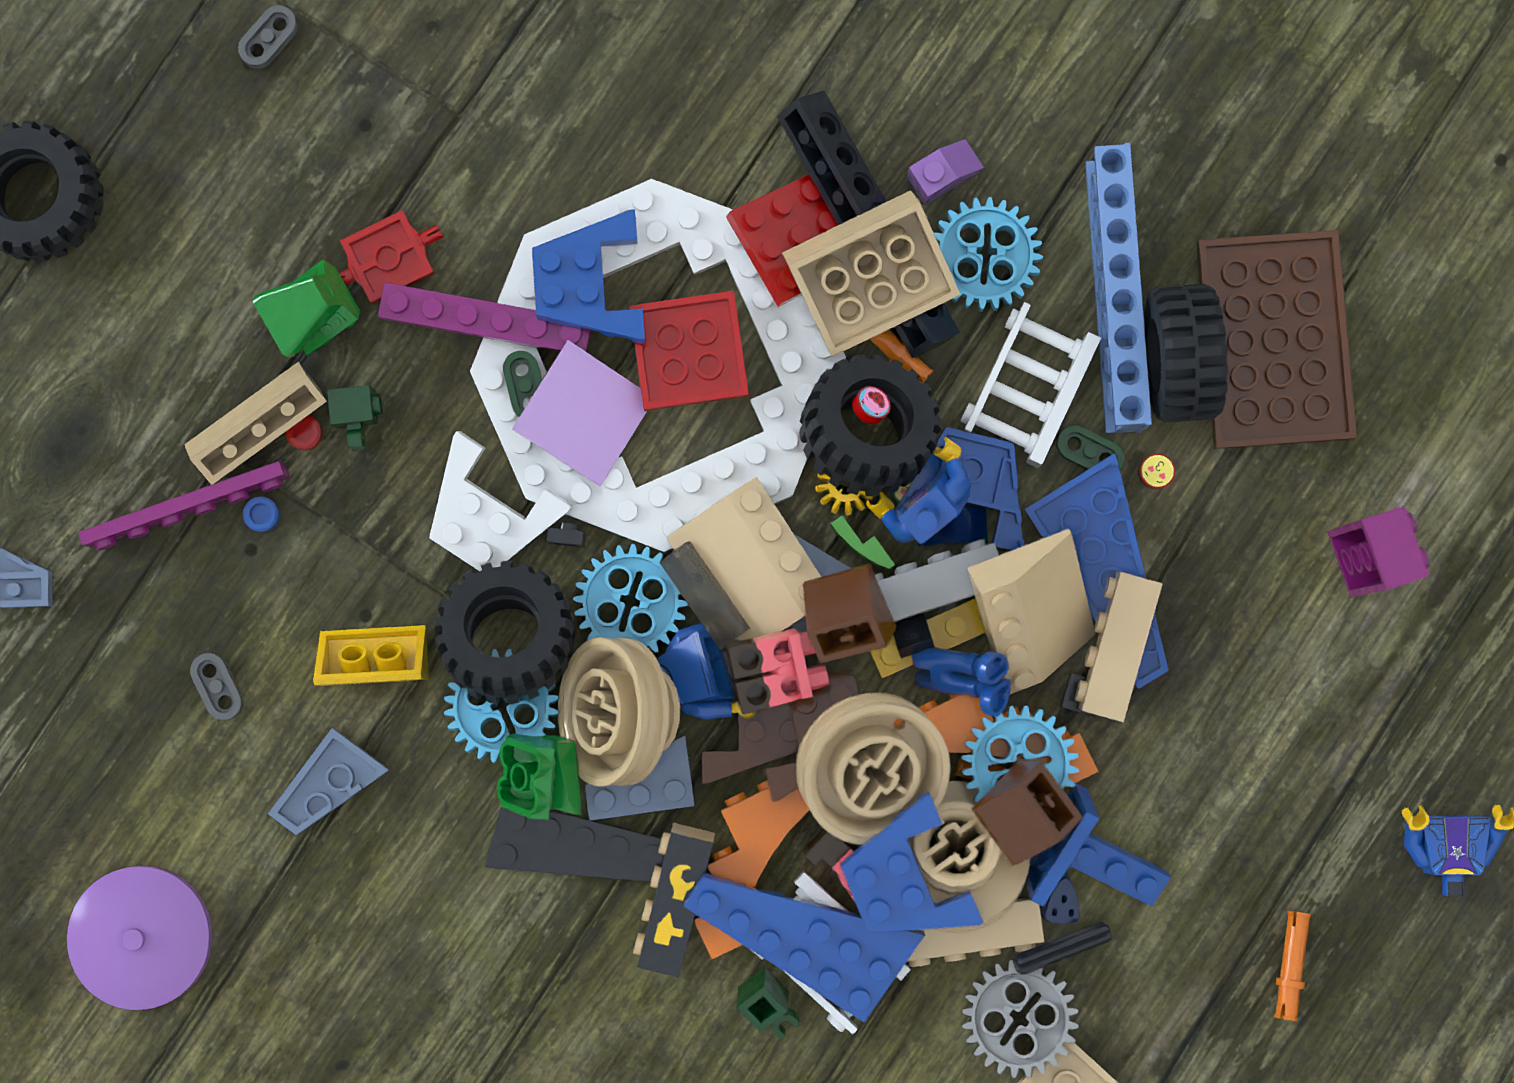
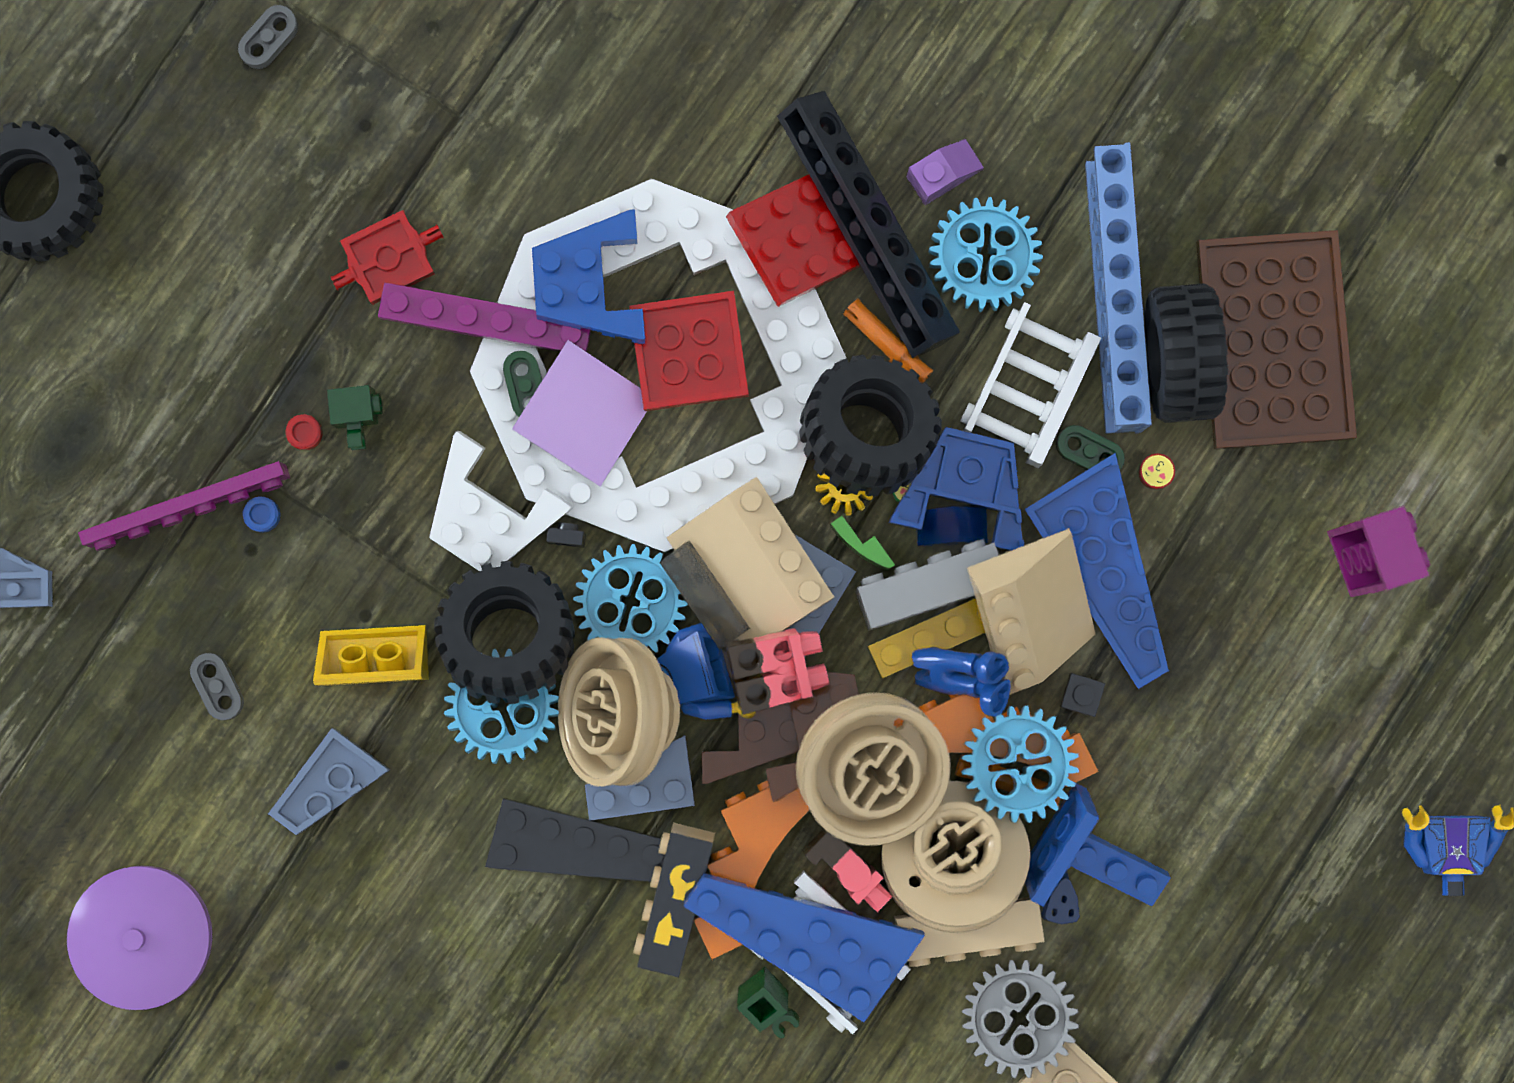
tan brick [184,362,327,485] -> none
green piece [253,259,360,357] -> none
green piece [497,734,581,820] -> none
tan slope [782,190,961,357] -> none
reddish brown slope [803,564,897,664] -> none
blue wing [840,791,984,933] -> none
tile [852,386,890,424] -> none
blue torso [866,437,971,544] -> none
black plate [893,613,935,658] -> none
reddish brown slope [971,761,1083,865] -> none
black axle [1013,922,1112,975] -> none
tan brick [1075,572,1162,722] -> none
orange pin [1274,910,1311,1021] -> none

